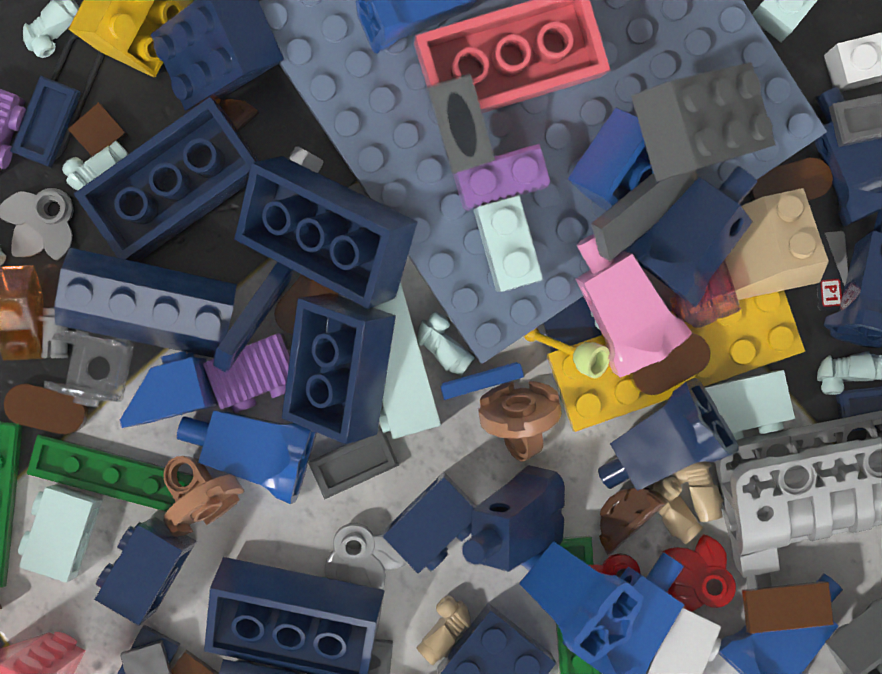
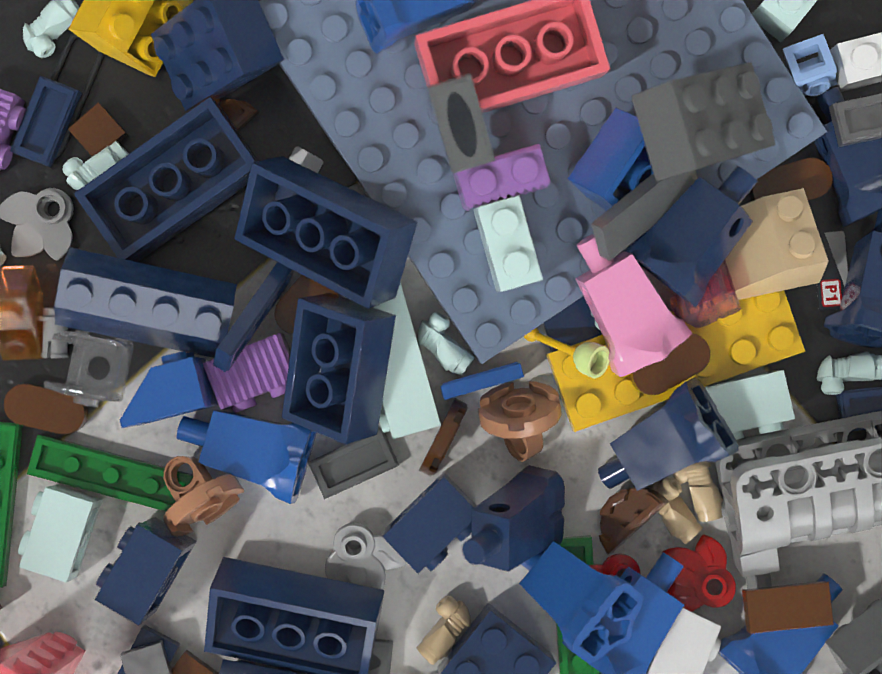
none -> reddish brown tile [419,398,468,476]
none -> light blue brick [783,34,837,96]

